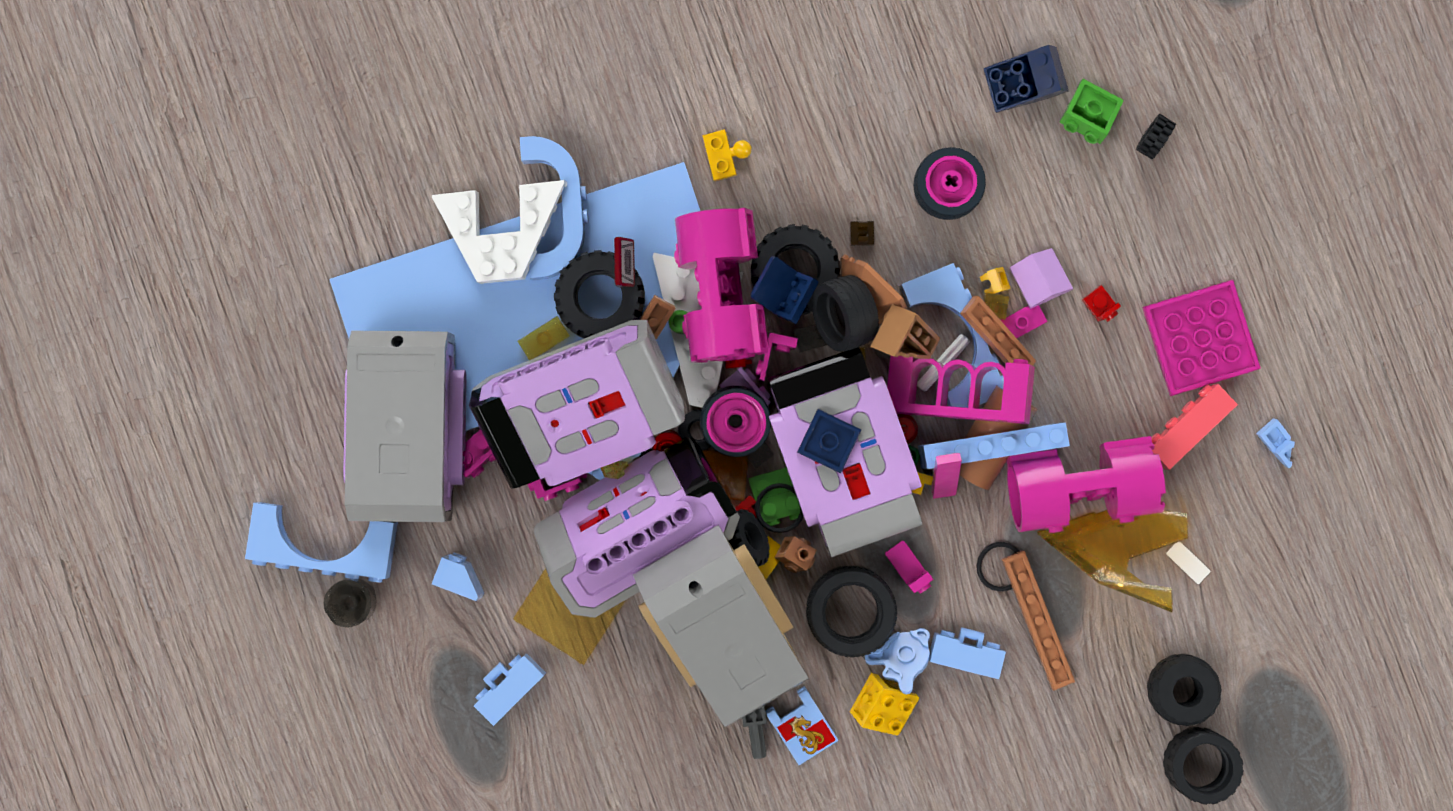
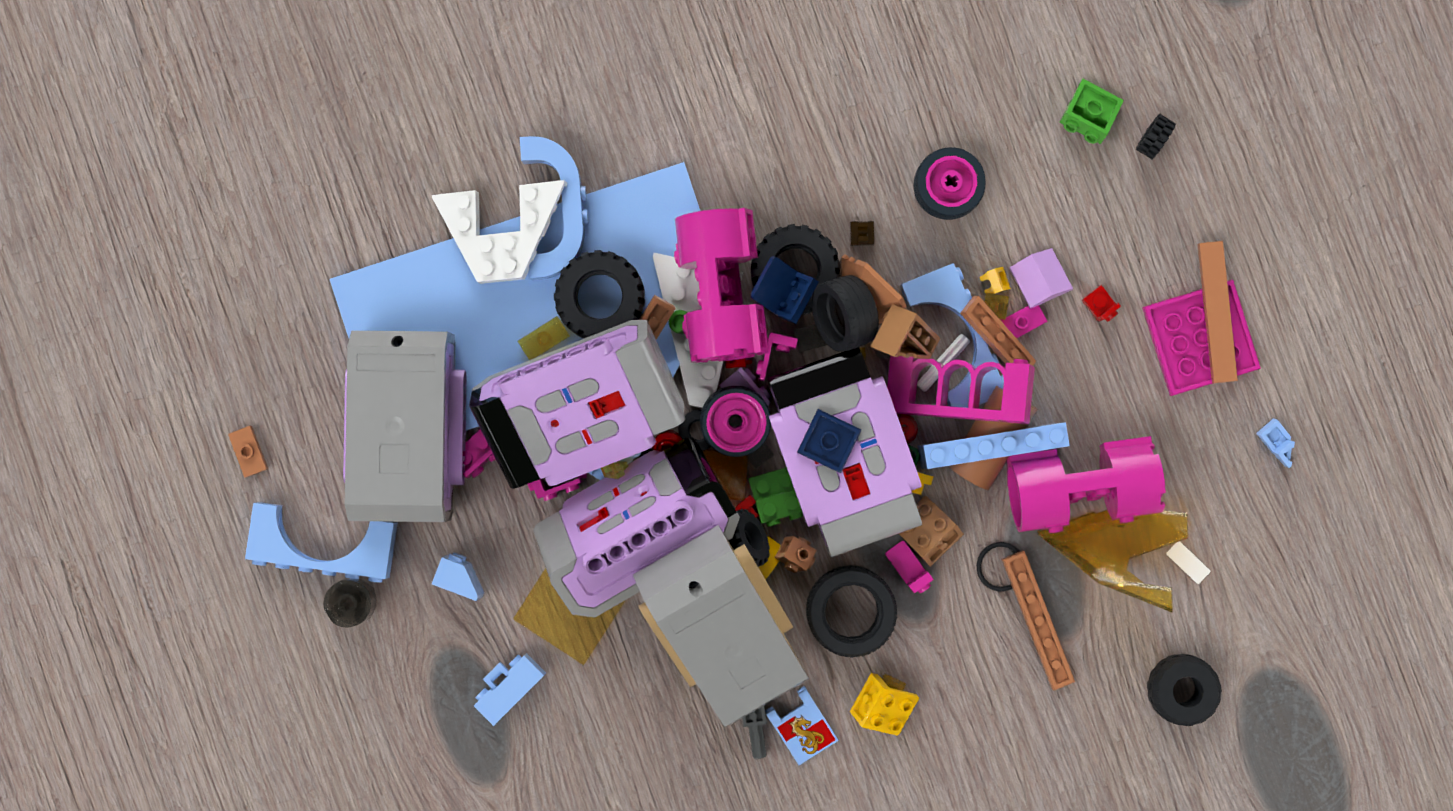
slope [614,237,635,287] -> none
yellow plate [702,129,752,181] -> none
black tyre [755,483,804,533] -> none
light blue tile [865,628,930,694] -> none
light blue piece [929,627,1006,679] -> none
dark pink tile [931,453,962,499] -> none
dark blue slope [983,45,1069,113] -> none
coral brick [1151,384,1238,470] -> none
black tyre [1163,727,1244,805] -> none
none -> nougat plate [228,426,268,478]
none -> medium nougat bracket [899,496,964,567]
none -> nougat tile [1197,241,1238,383]

